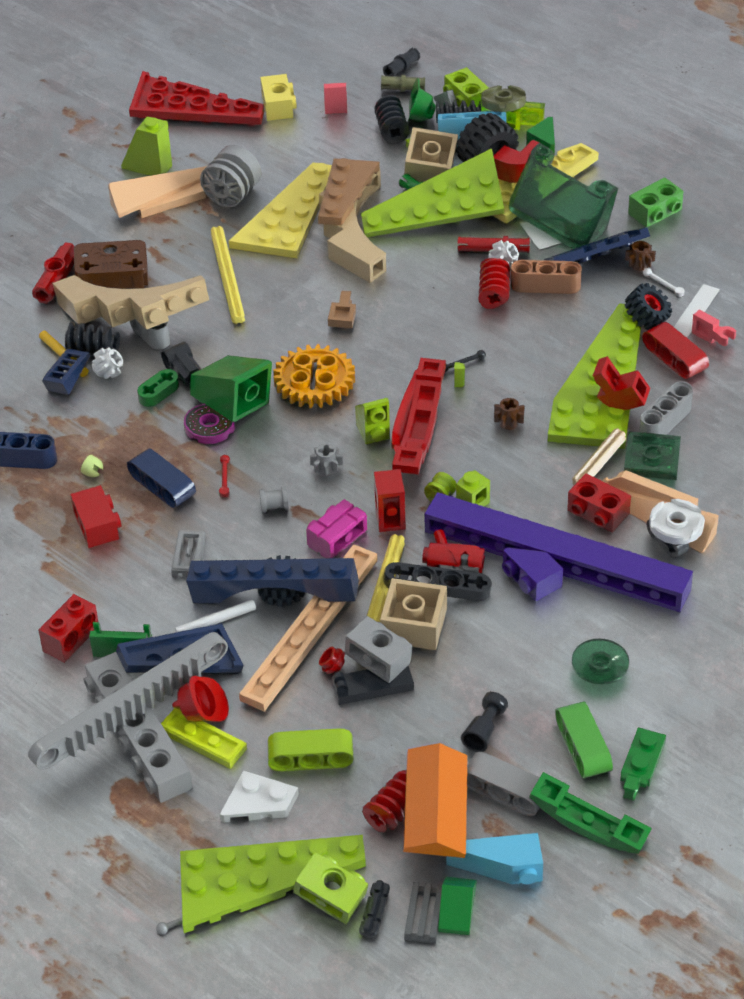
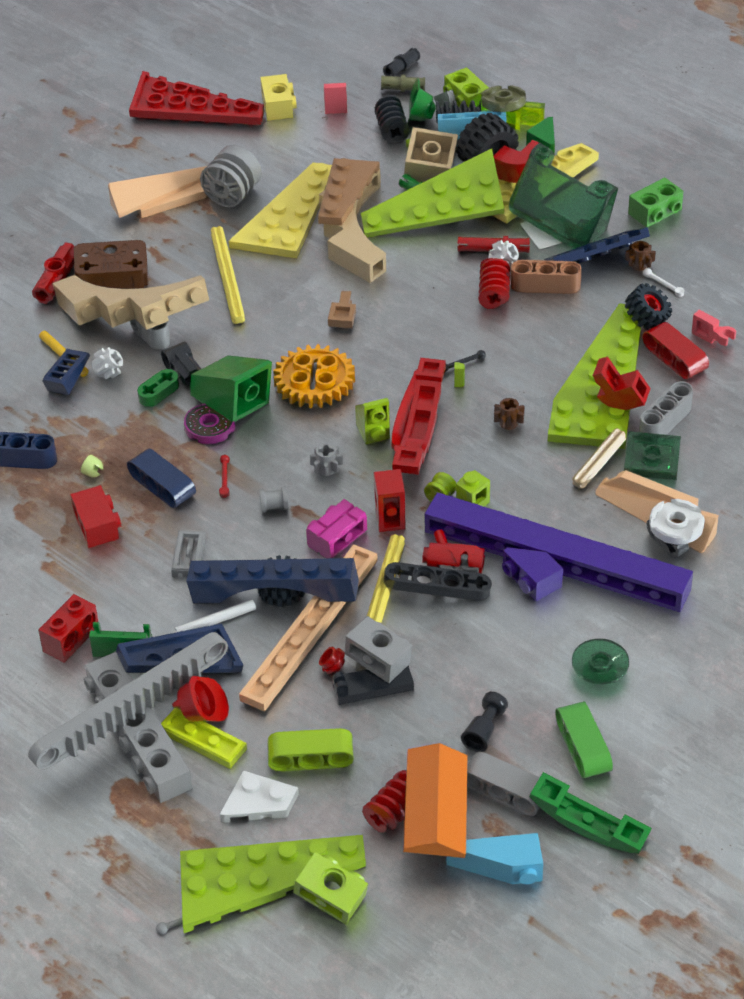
black piece [65,321,120,356] -> none
lime slope [121,117,172,176] -> none
black axle [359,880,390,938] -> none
tan brick [380,578,447,650] -> none
dark grey tile [404,882,442,944] -> none
green slope [438,877,477,935] -> none
red brick [567,473,631,533] -> none
green hinge [620,727,666,801] -> none
white sticker [674,284,720,338] -> none

